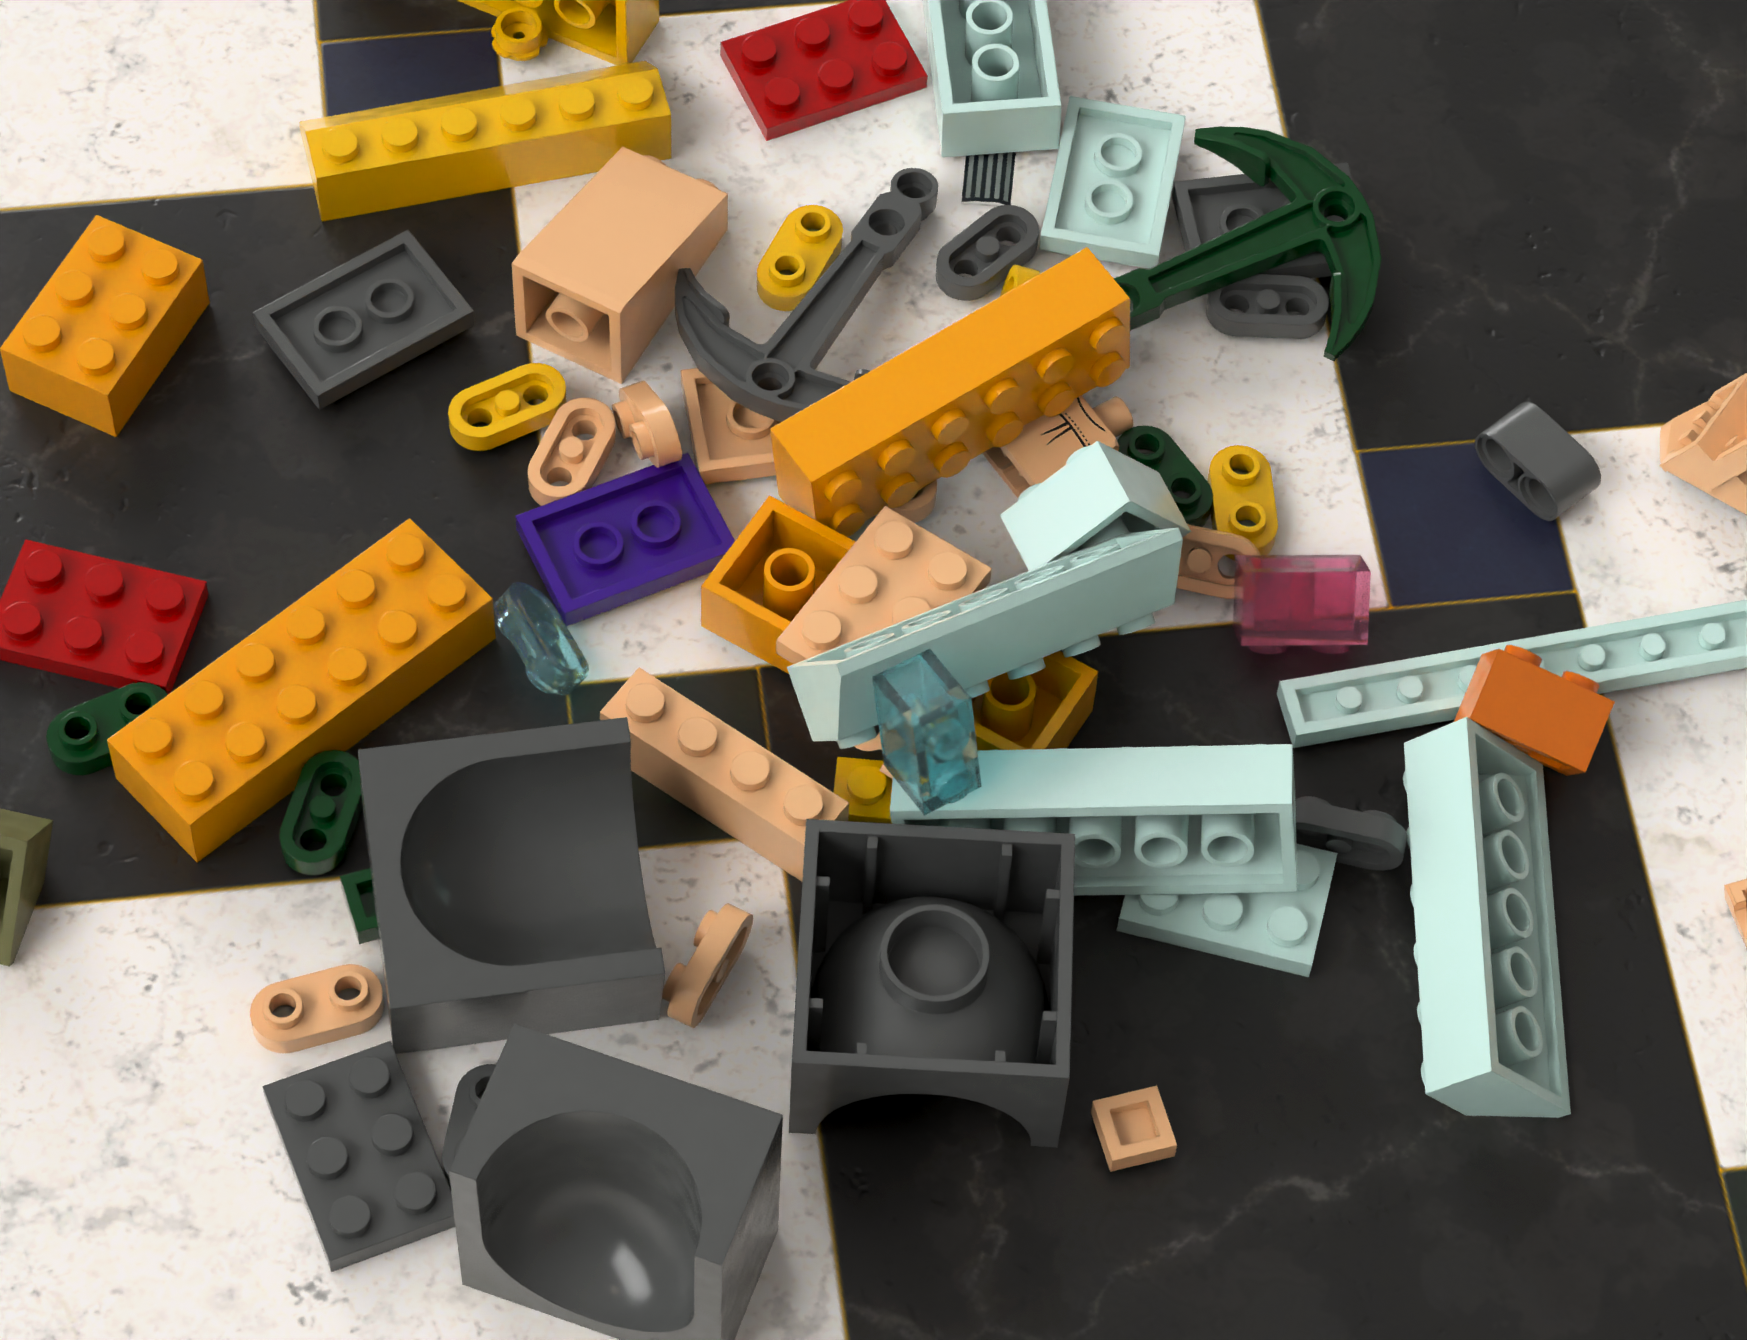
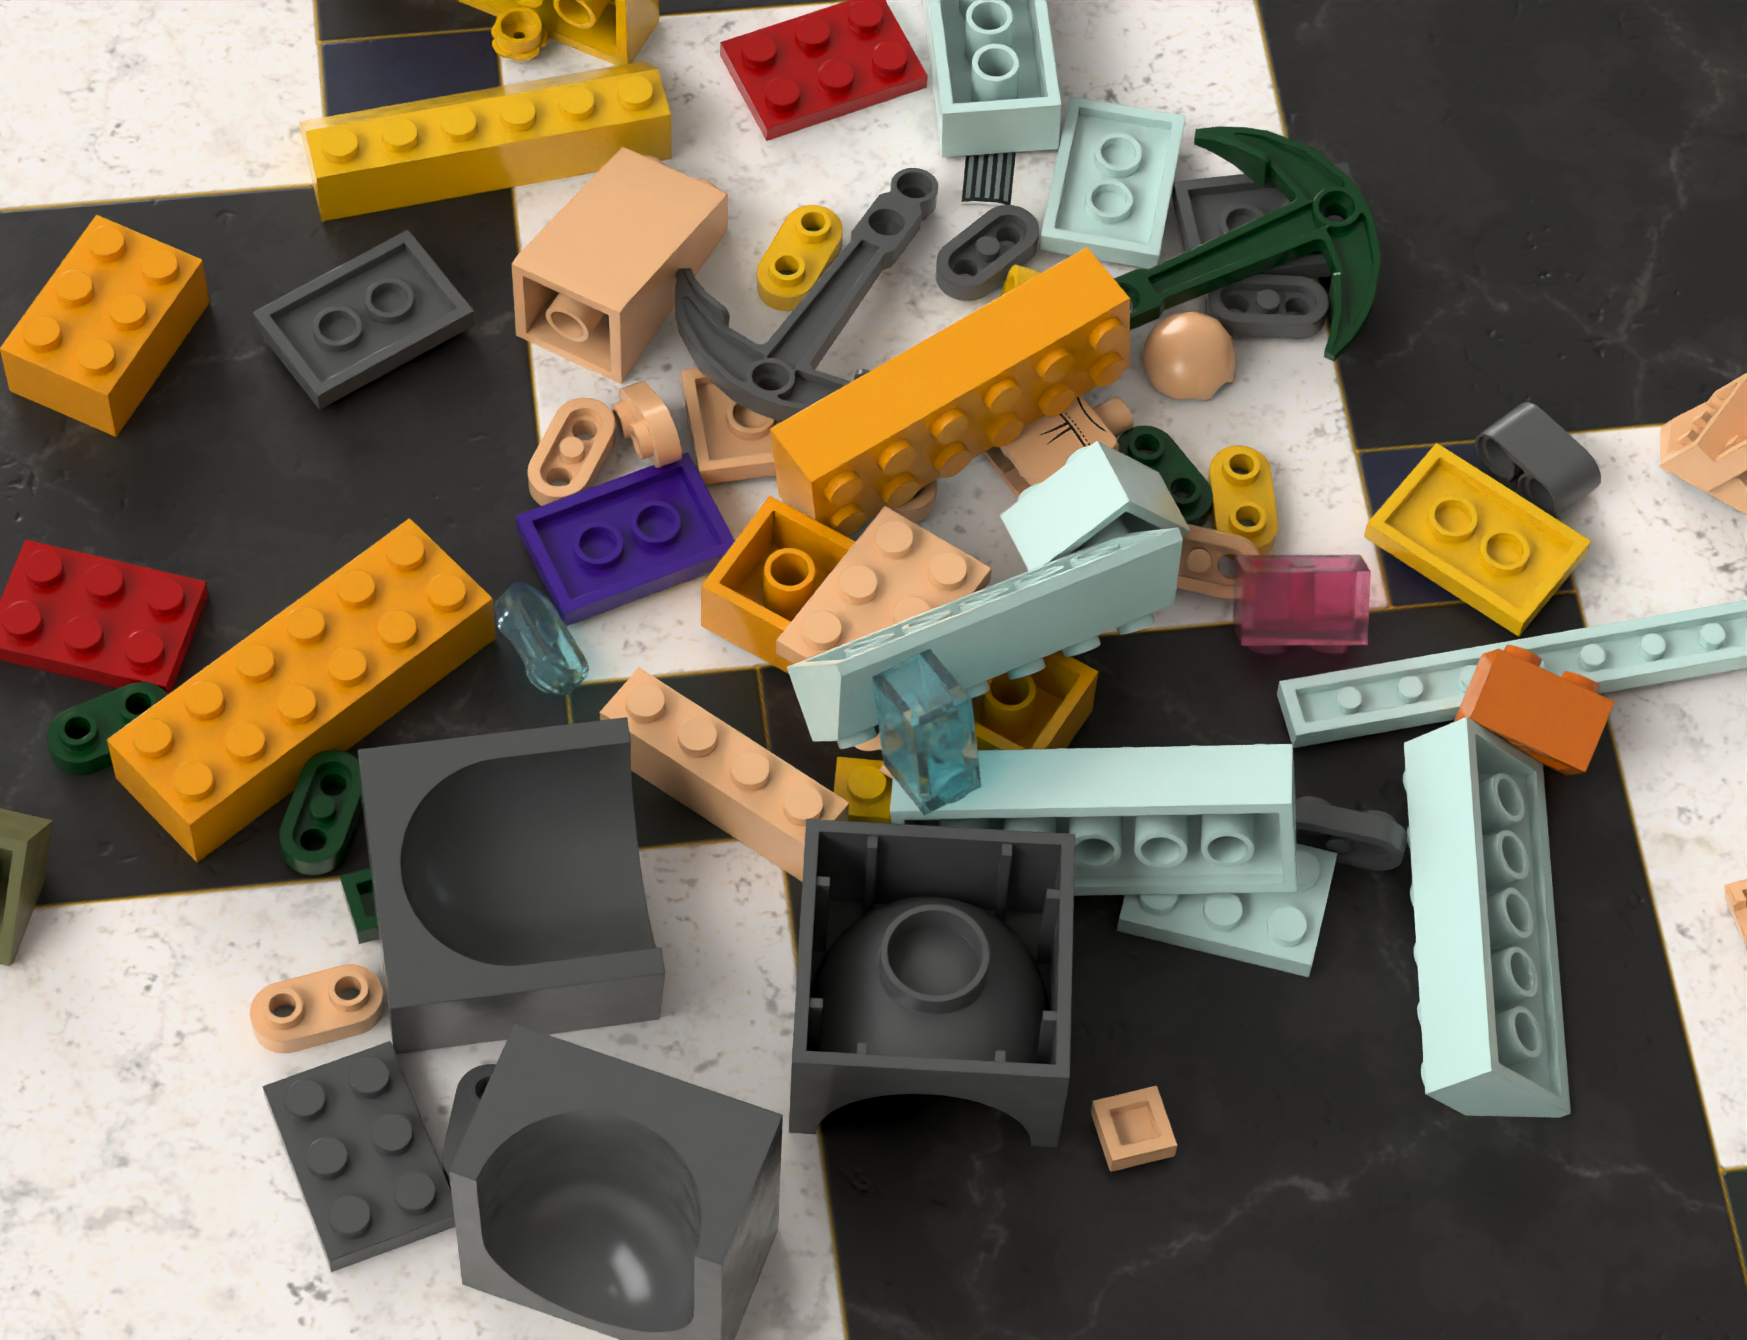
yellow plate [448,363,567,451] -> none
light nougat plate [662,903,753,1028] -> none
none -> light nougat hair [1143,311,1236,401]
none -> yellow plate [1364,443,1591,637]

